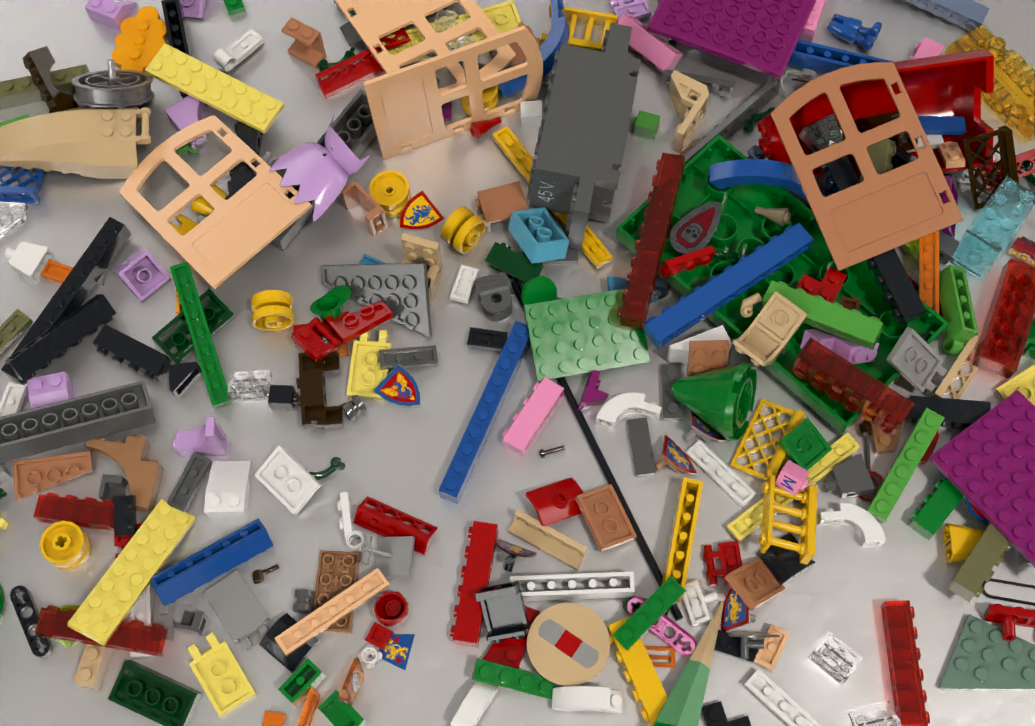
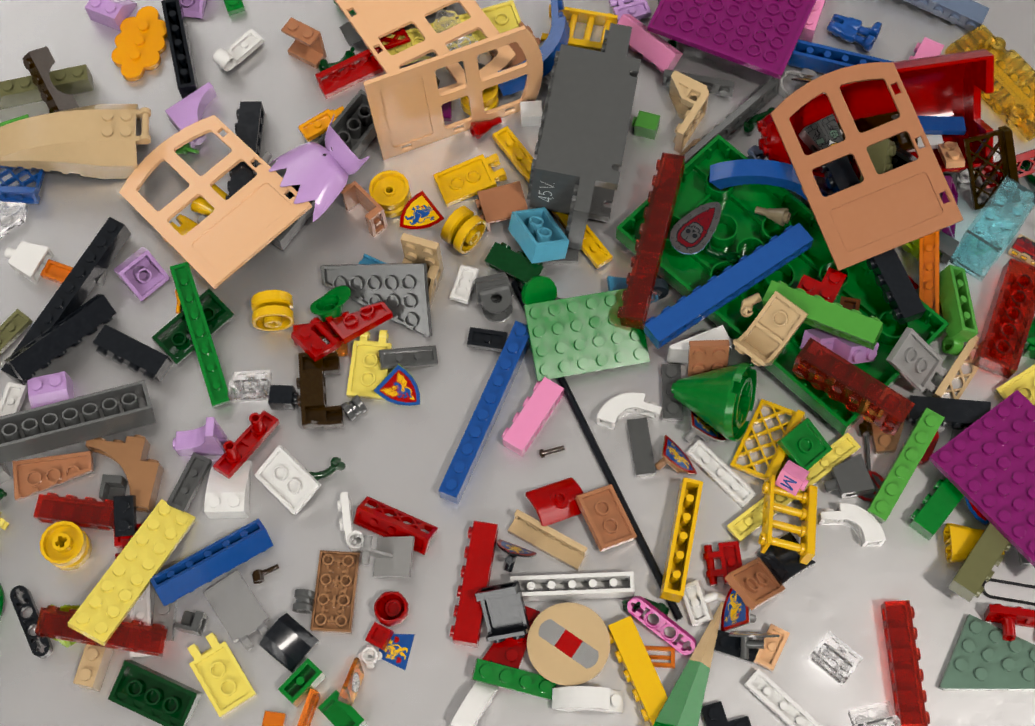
flat silver wheel [72,59,155,109] -> none
light yellow plate [145,44,285,134] -> none
black slope [169,361,202,399] -> none
light nougat plate [274,568,389,656] -> none
magenta slope [577,370,609,411] -> none
green plate [613,576,686,650] -> none
red plate [659,246,716,278] -> none
none -> red plate [213,411,280,479]
none -> light orange hinge [298,106,344,142]
none -> yellow tile [433,153,507,207]

